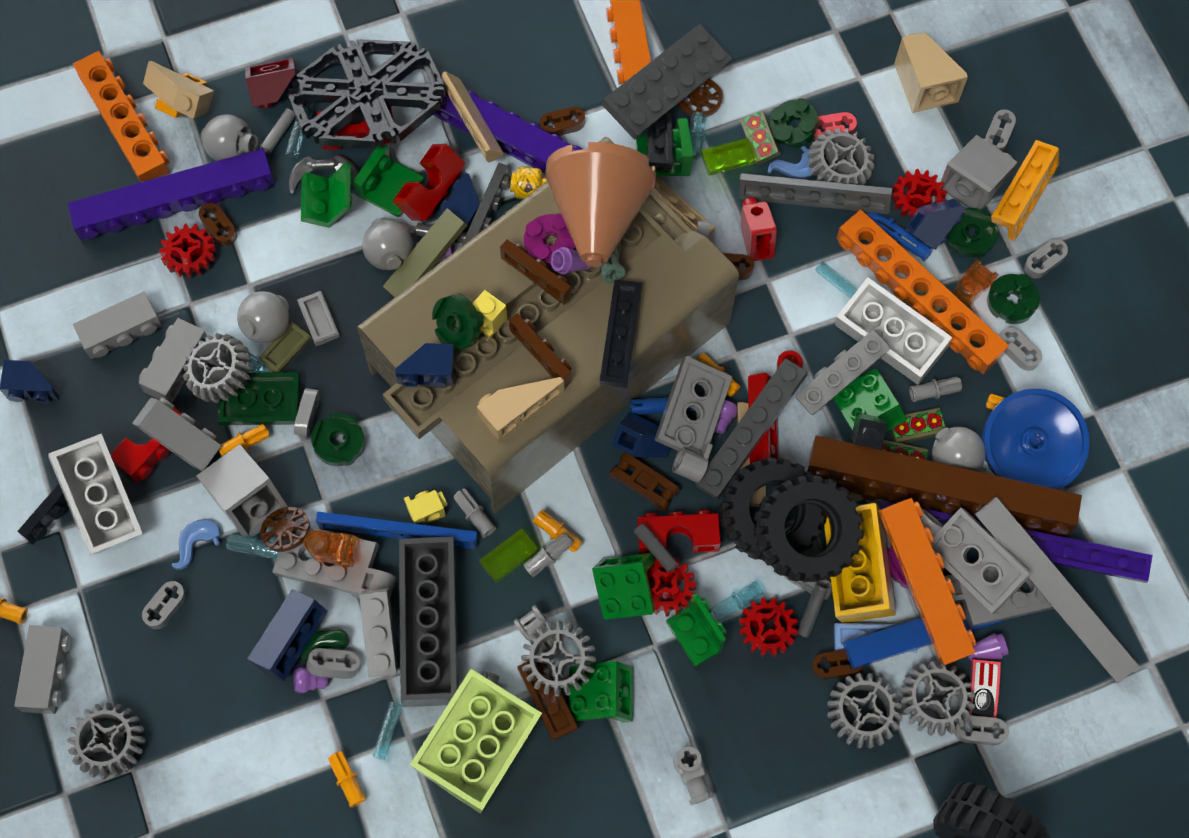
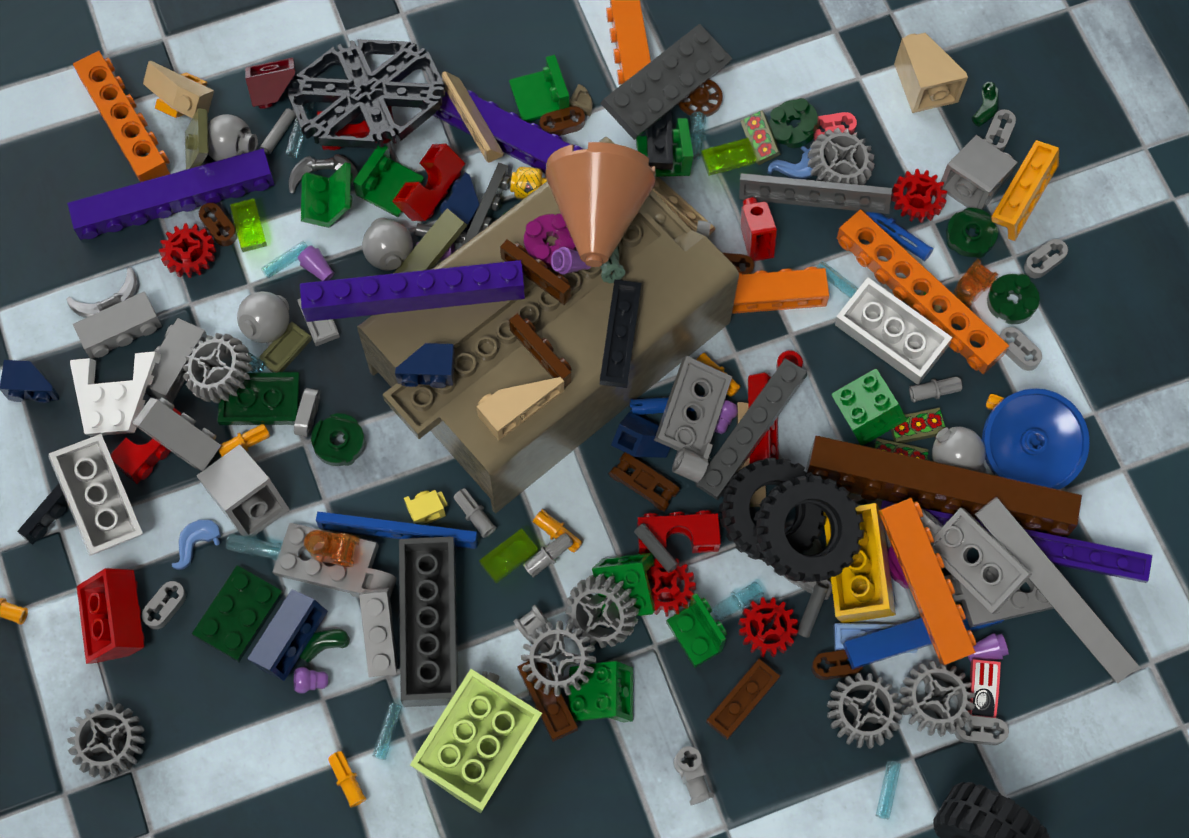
light grey brick [14,625,71,714] -> none
reddish brown wheel [260,507,310,552] -> none
light grey beam [306,648,360,679] -> none
dark green plate [432,293,484,350] -> none
light yellow brick [473,290,507,338] -> none
light grey bracket [796,330,890,415] -> none
black brick [851,413,887,450] -> none
dark blue slope [905,199,966,250] -> none
none -> flat silver piece [66,267,137,318]
none -> white wing [70,351,161,436]
none -> red slope [77,568,144,664]
none -> olive plate [185,108,209,170]
none -> dark green plate [192,565,284,662]
none -> clear neon green plate [230,198,267,252]
none -> clear light blue piece [261,241,308,278]
none -> medium lavender cone [297,245,334,281]
none -> dark purple brick [300,260,525,322]
none -> green bracket [509,55,569,122]
none -> light grey gear [565,574,639,648]
none -> dark tan tile [569,84,593,116]
none -> reddish brown plate [706,659,780,740]
none -> orange brick [732,267,829,314]
none -> clear light blue piece [875,761,901,819]
none -> dark green arm [972,82,999,127]

